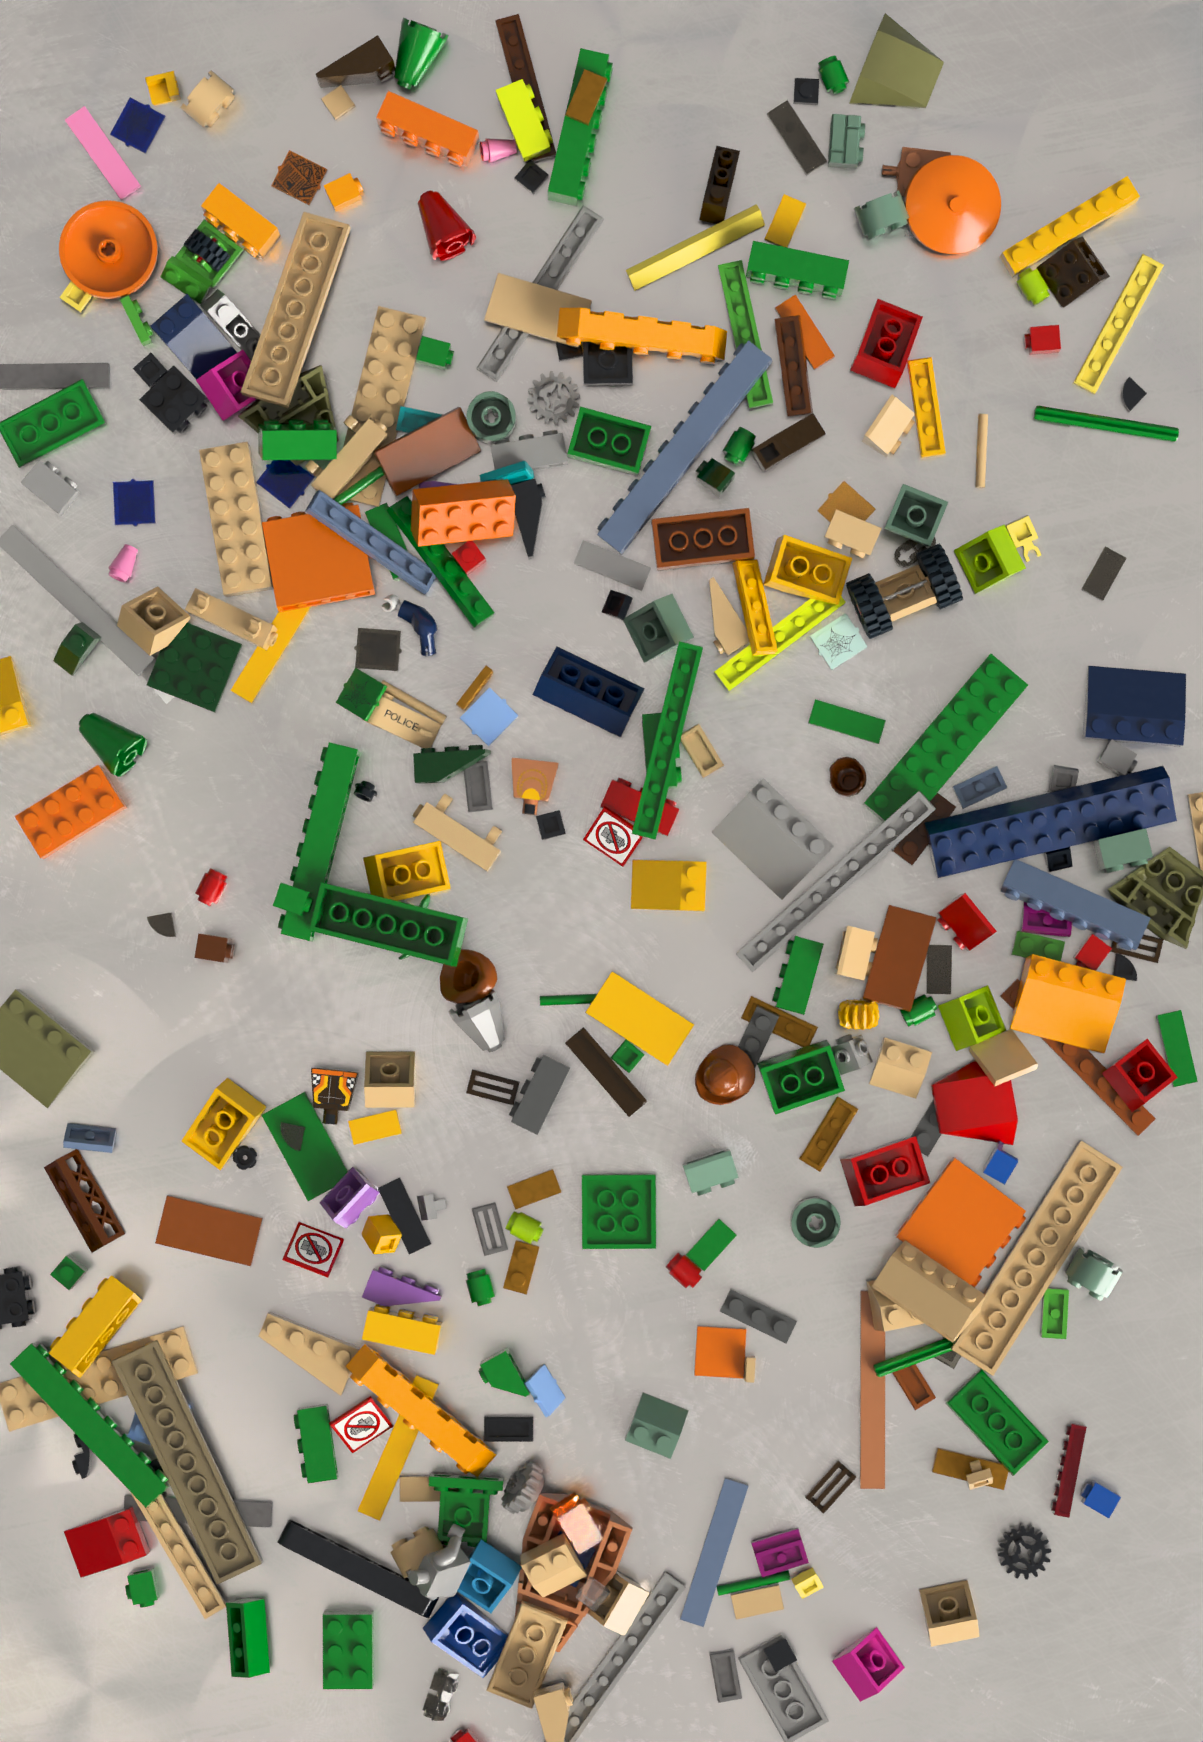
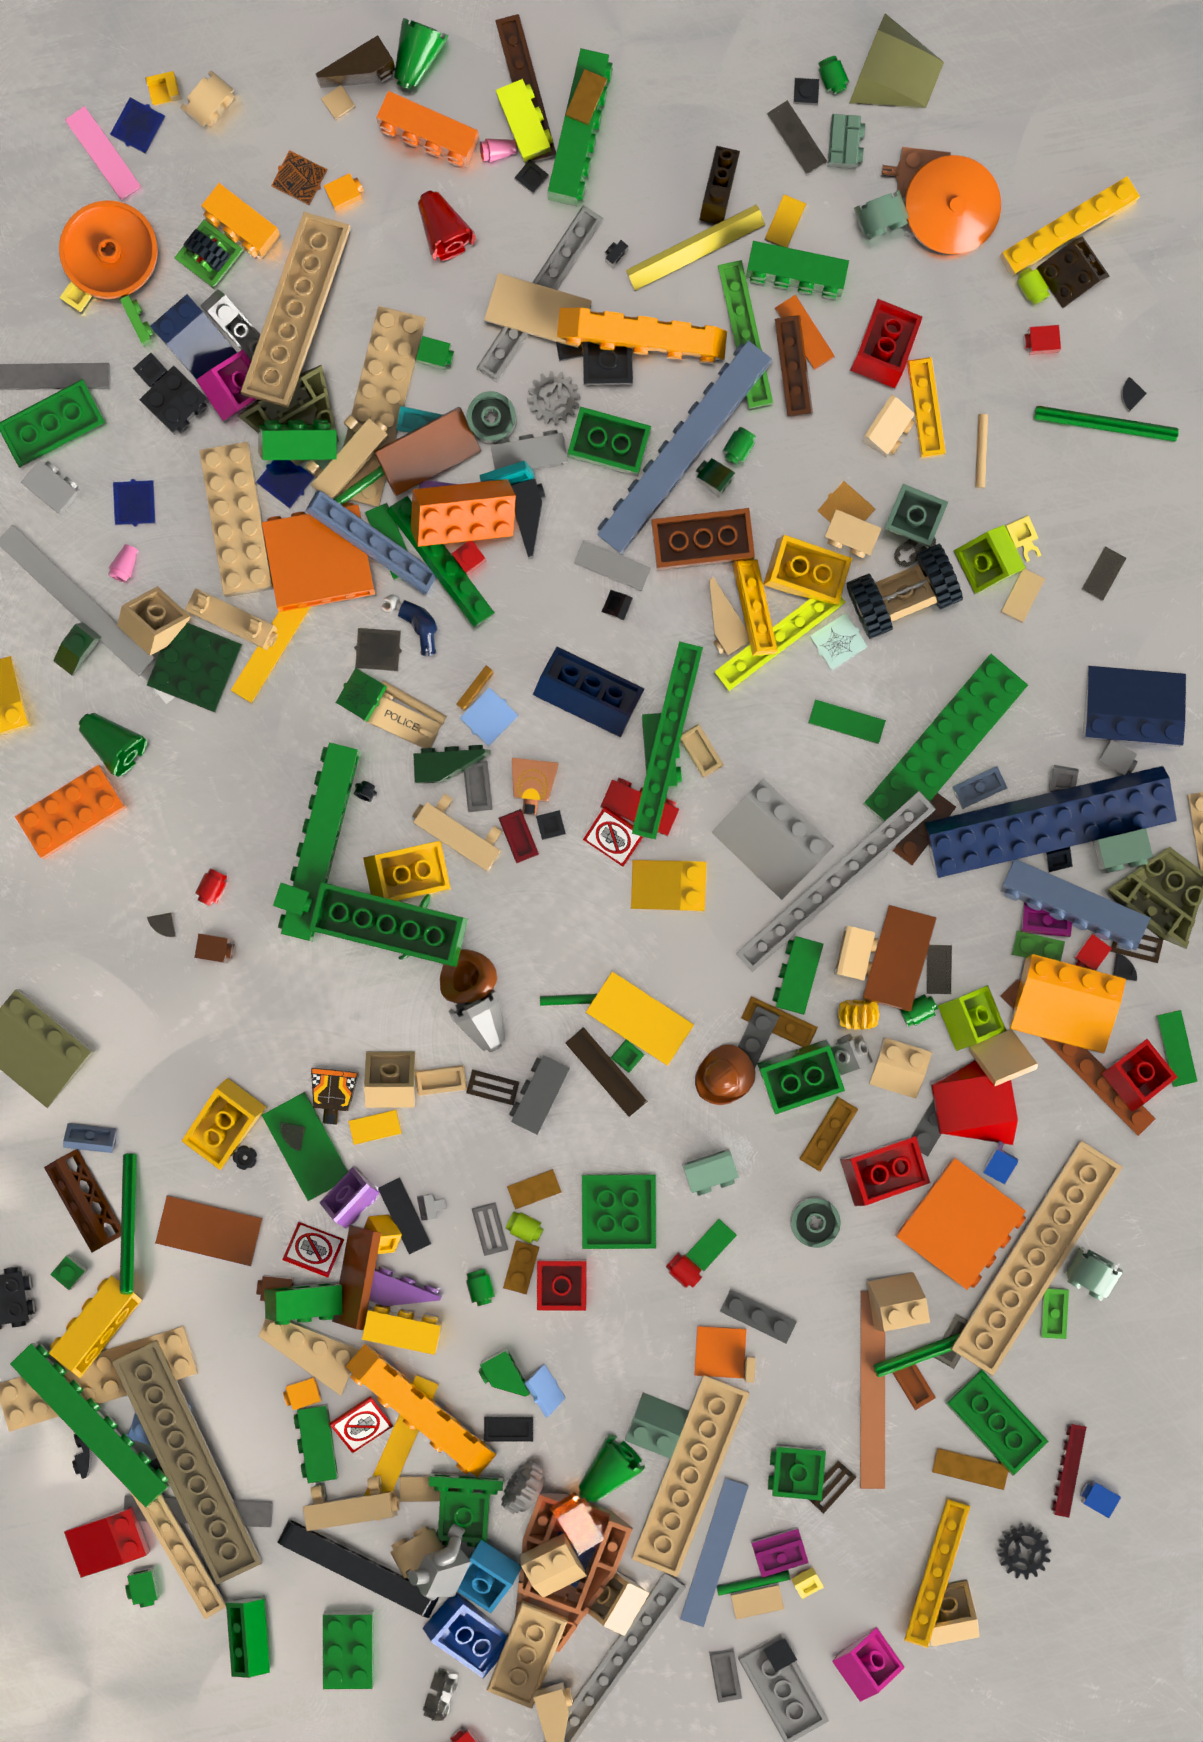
bright green plate [160,256,213,304] -> none
clear tile [575,1576,610,1612] -> none
sand green slope [623,594,694,663] -> none
dark brown slope [751,413,826,472] -> none
reddish brown hair [829,757,866,797] -> none
tan slope [872,1241,986,1343] -> none
red slope [937,893,997,951] -> none
tan tile [966,1460,993,1490] -> none
light yellow tile [1073,254,1164,395] -> none
none -> green axle [120,1153,136,1295]
none -> dark orange brick [256,1275,294,1301]
none -> green brick [265,1282,343,1325]
none -> light orange brick [283,1376,322,1410]
none -> tan brick [303,1475,400,1531]
none -> dark orange tile [332,1225,381,1330]
none -> tan tile [415,1065,467,1096]
none -> dark red tile [498,809,539,864]
none -> red brick [537,1259,587,1311]
none -> green cone [578,1434,645,1503]
none -> black plate [605,240,628,268]
none -> tan plate [632,1375,749,1577]
none -> green plate [768,1445,826,1501]
none -> yellow tile [904,1499,971,1648]
none -> tan tile [1001,569,1045,623]

